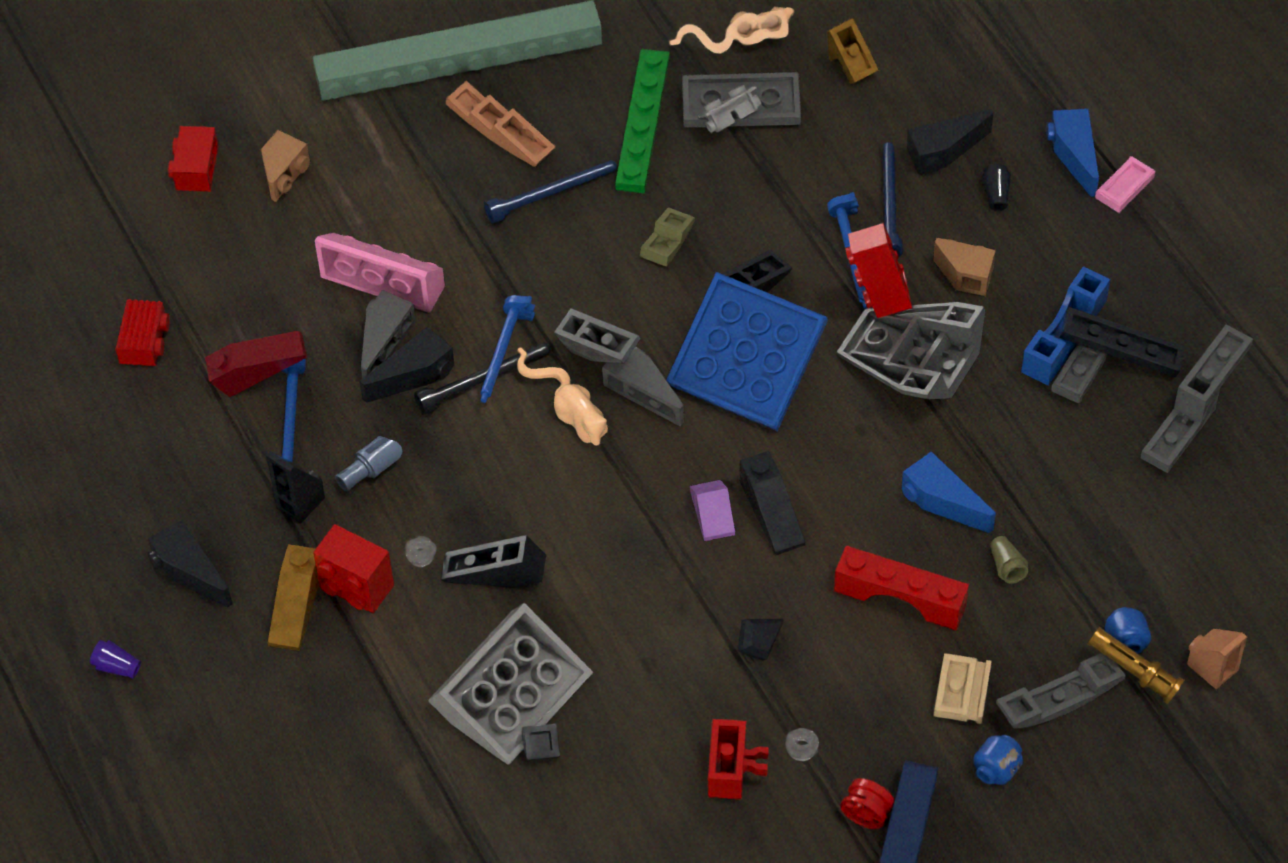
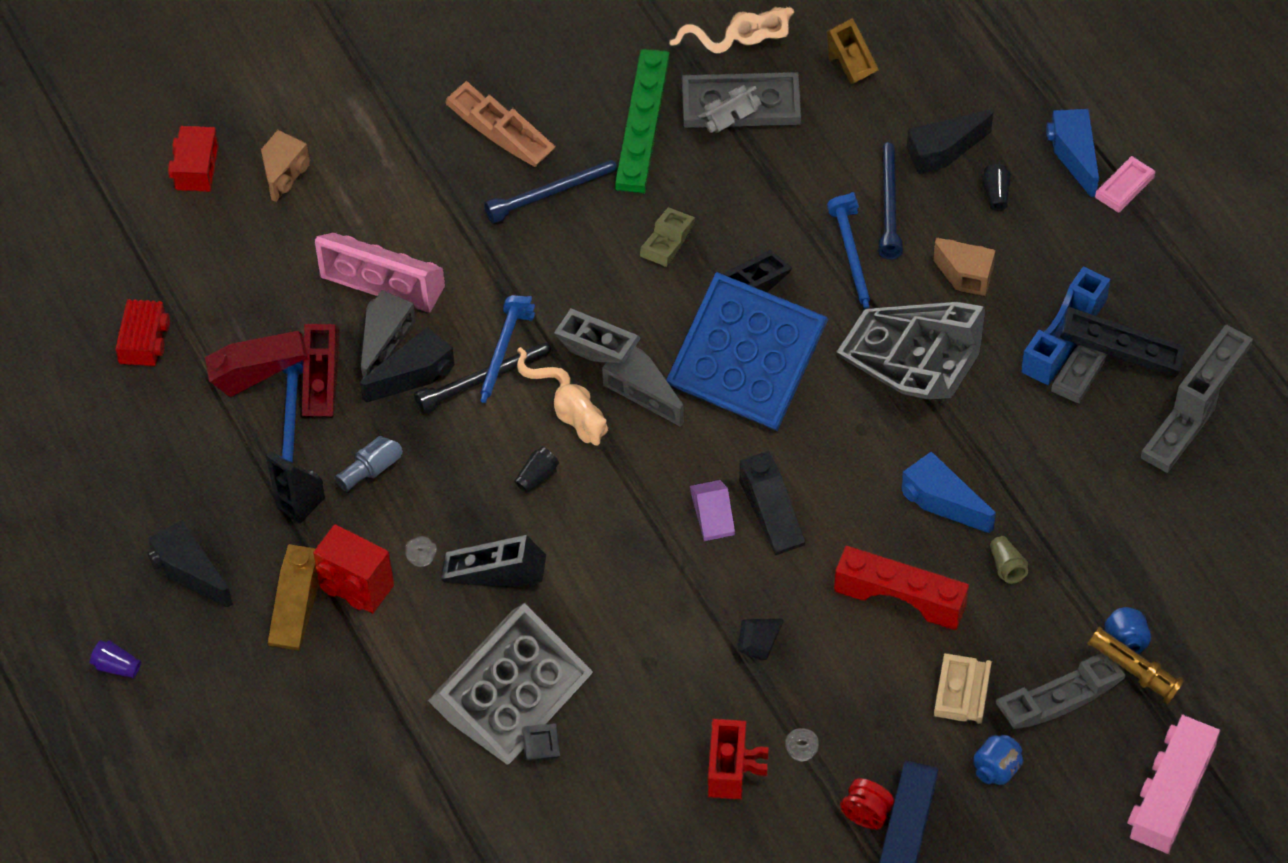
sand green brick [312,0,602,101] -> none
red wedge [845,223,912,319] -> none
nougat slope [1187,629,1247,689] -> none
none -> dark red slope [302,324,340,417]
none -> black cone [514,447,560,493]
none -> bright pink brick [1128,715,1220,854]

